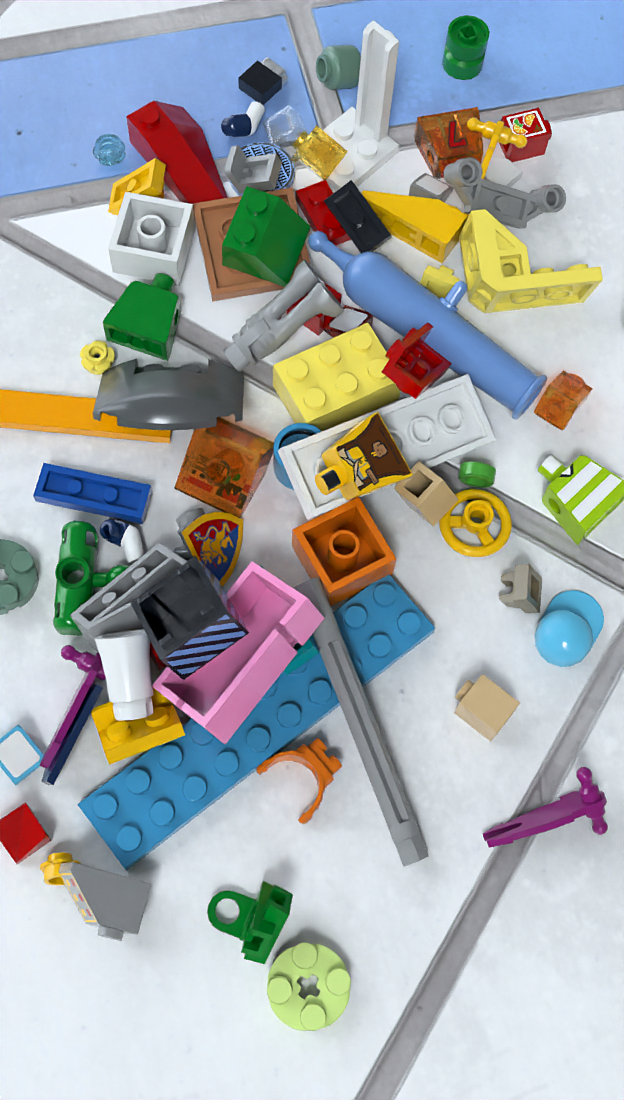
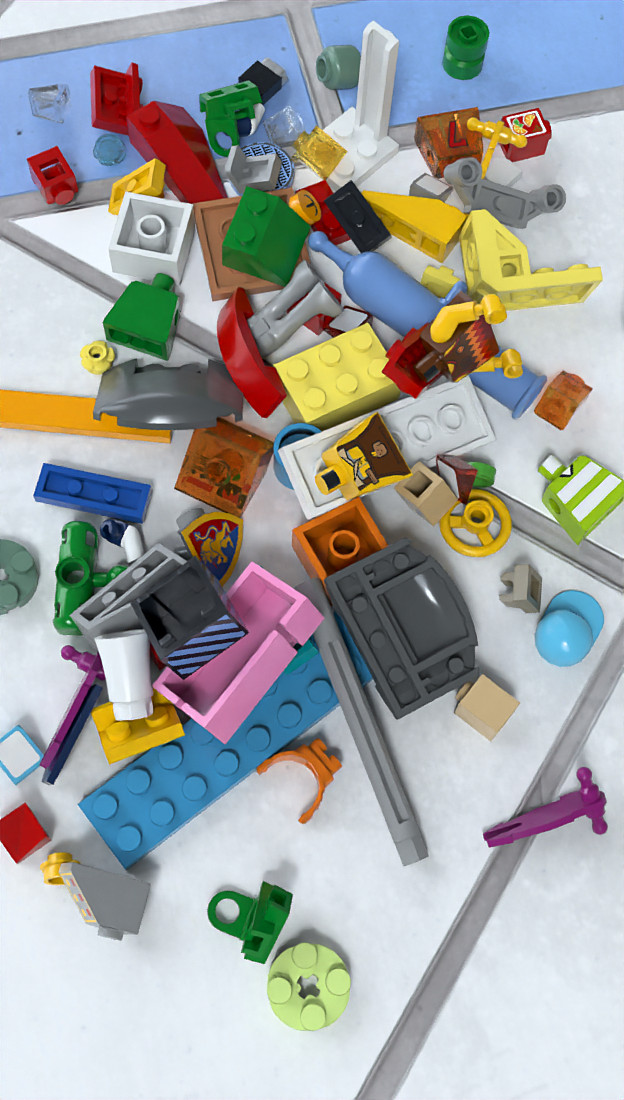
none -> red brick [27,146,78,205]
none -> clear slope [28,84,71,124]
none -> red bracket [90,62,143,136]
none -> green piece [199,80,262,157]
none -> red slope [217,287,287,419]
none -> light orange tile [289,190,321,226]
none -> dark grey slope [323,537,479,720]
none -> torso [413,291,523,383]
none -> clear red slope [436,454,478,504]

